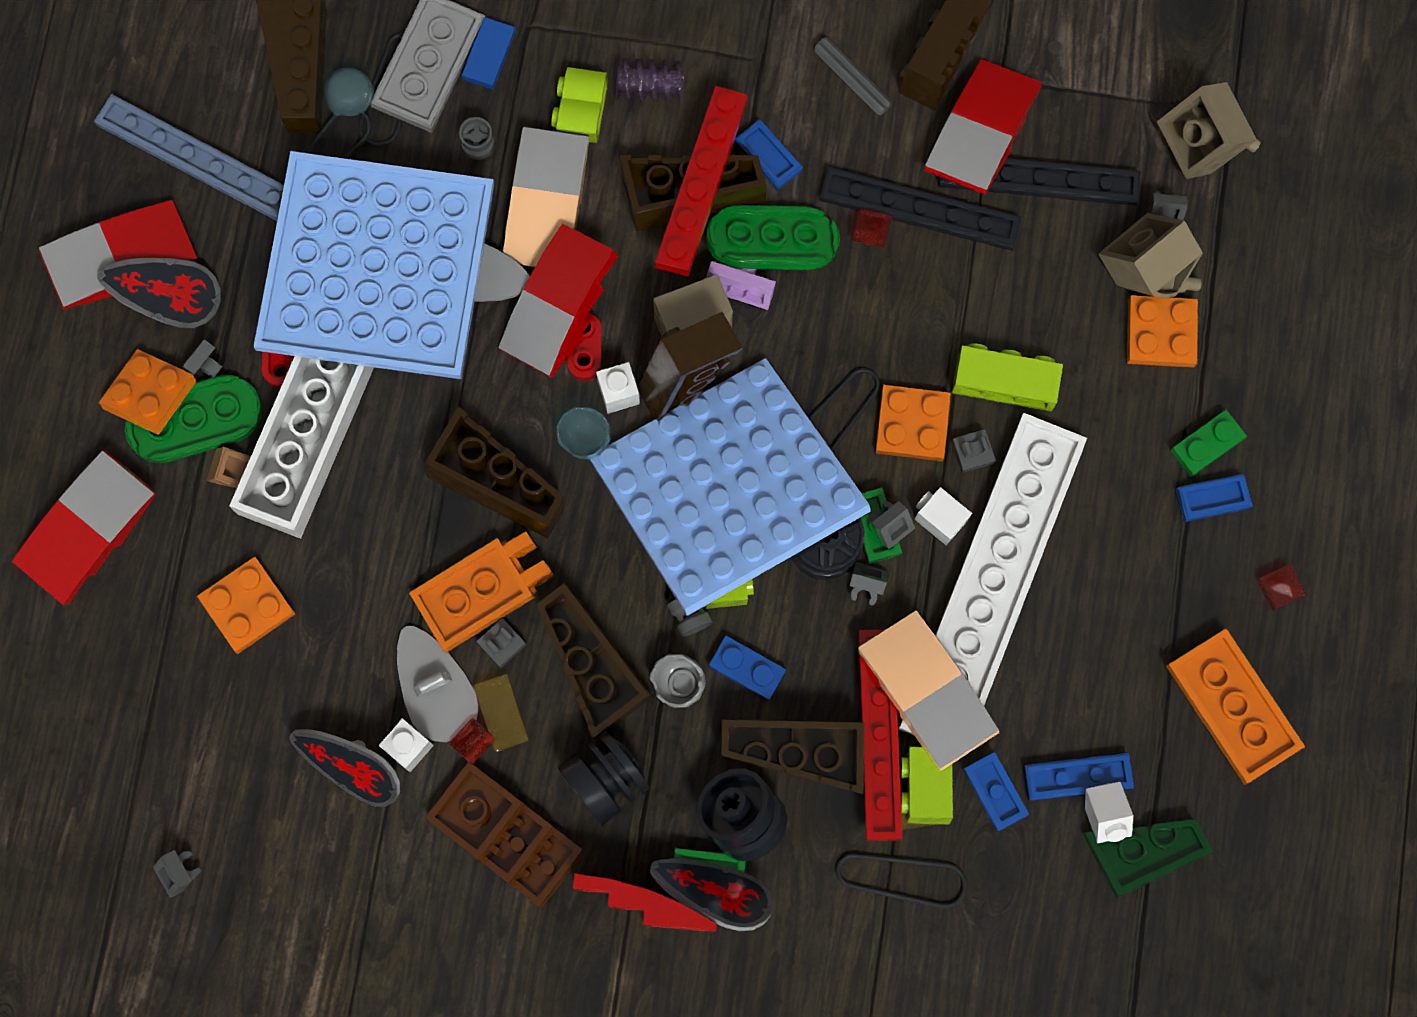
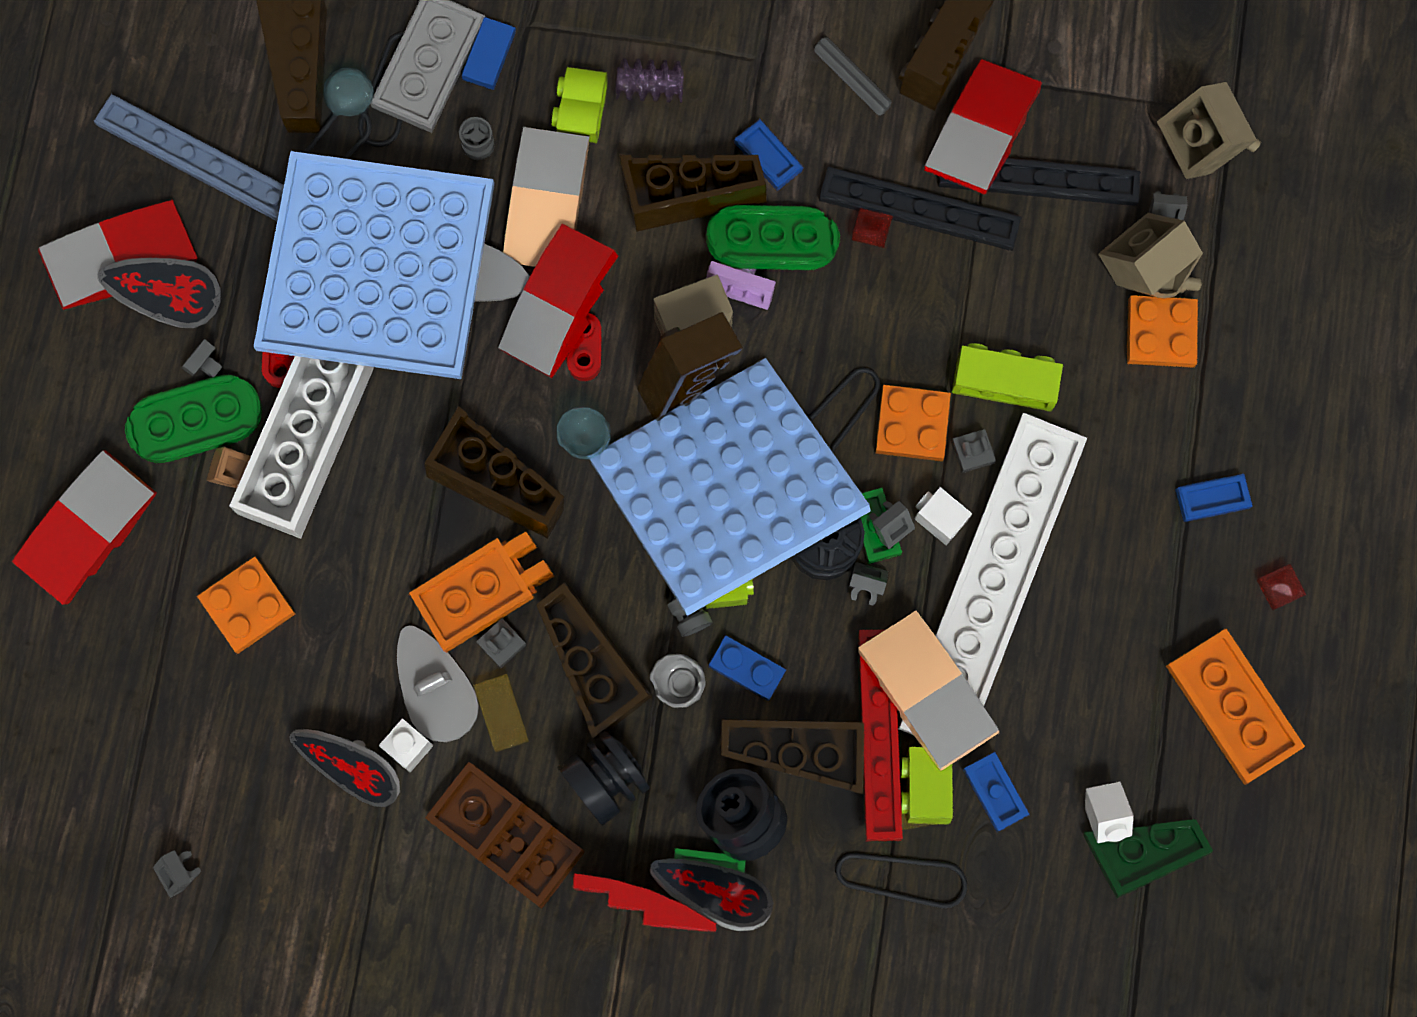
orange plate [99,349,196,435] -> none
clear red tile [449,718,496,765] -> none
white brick [596,362,640,414] -> none
red plate [655,86,748,277] -> none
blue tile [1023,753,1134,801] -> none
green plate [1170,410,1247,477] -> none

